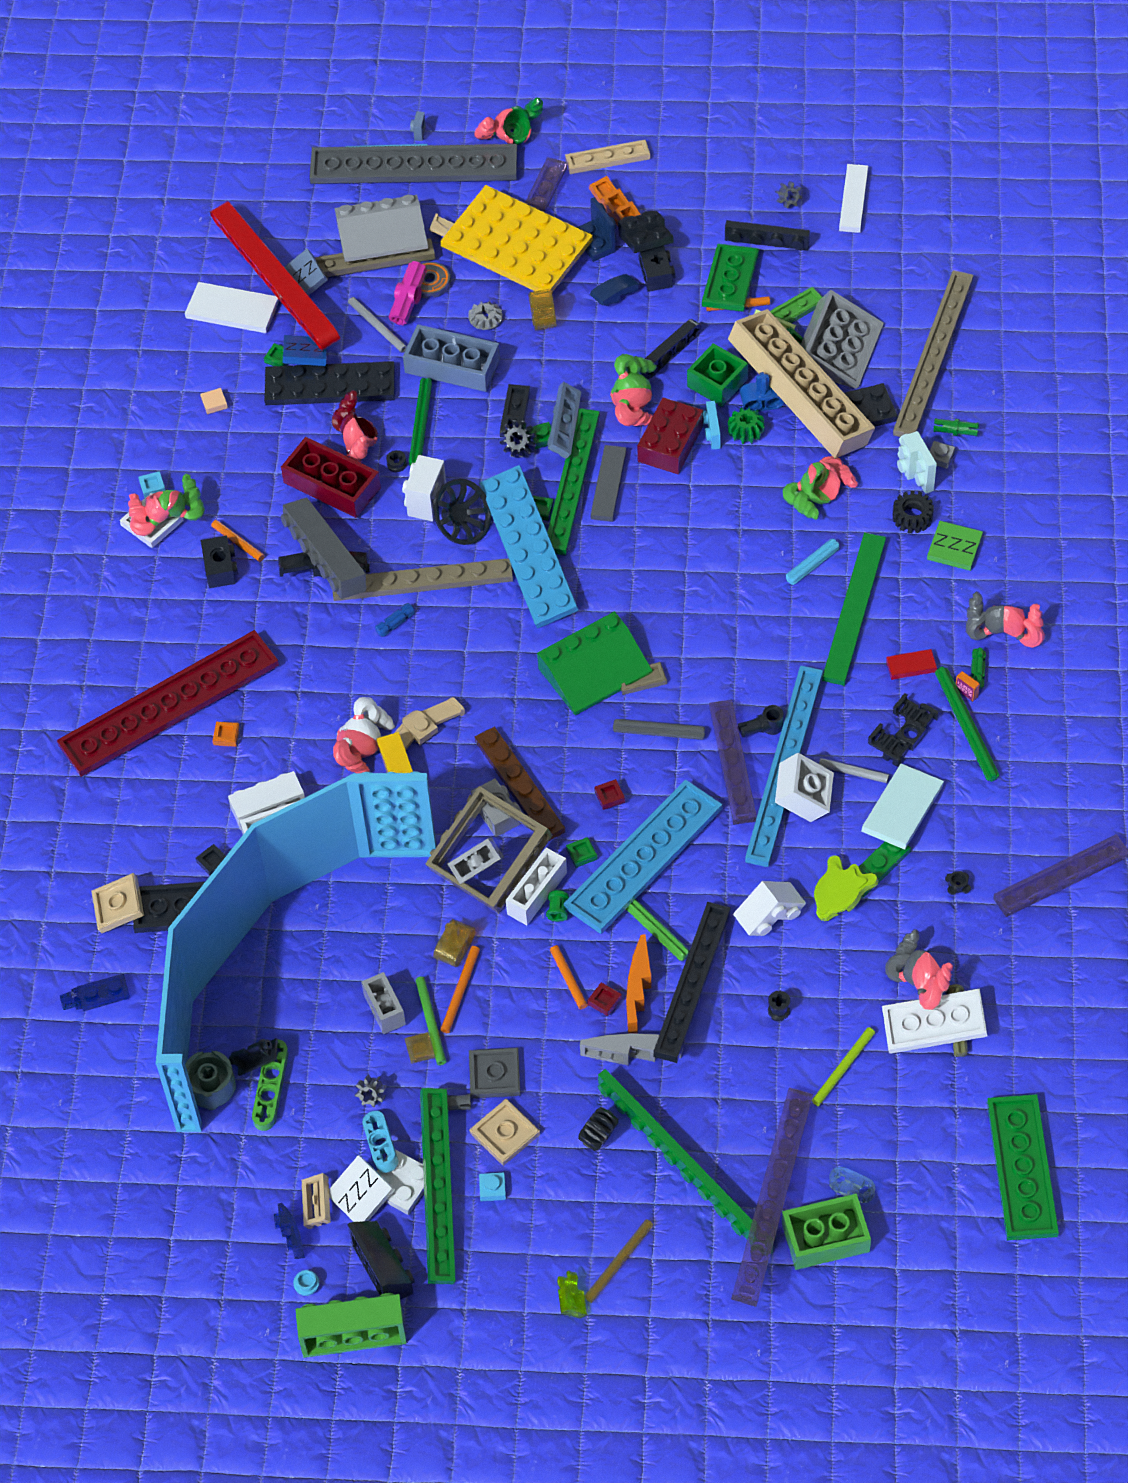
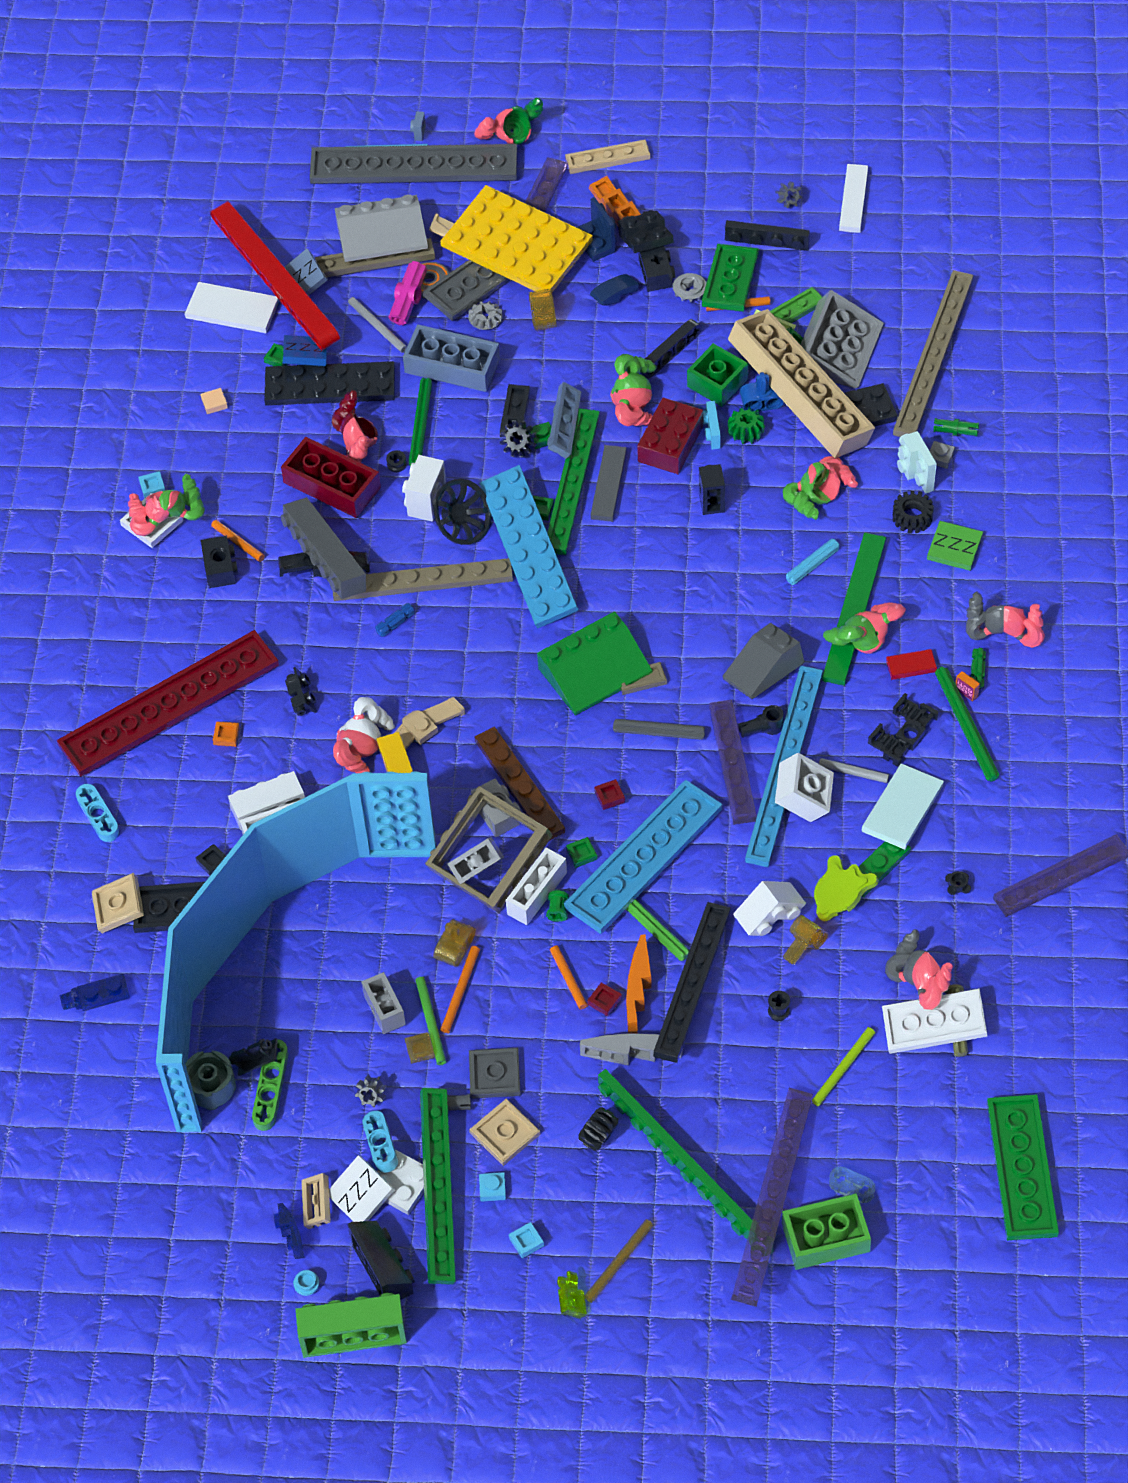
none -> medium azure beam [76,784,119,842]
none -> black hinge [285,667,317,716]
none -> dark grey tile [423,260,510,321]
none -> medium azure plate [509,1222,544,1258]
none -> light grey gear [673,273,706,302]
none -> black brick [699,464,725,515]
none -> dark grey slope [723,623,805,699]
none -> clear yellow beam [783,915,828,965]
none -> hair [823,602,906,654]

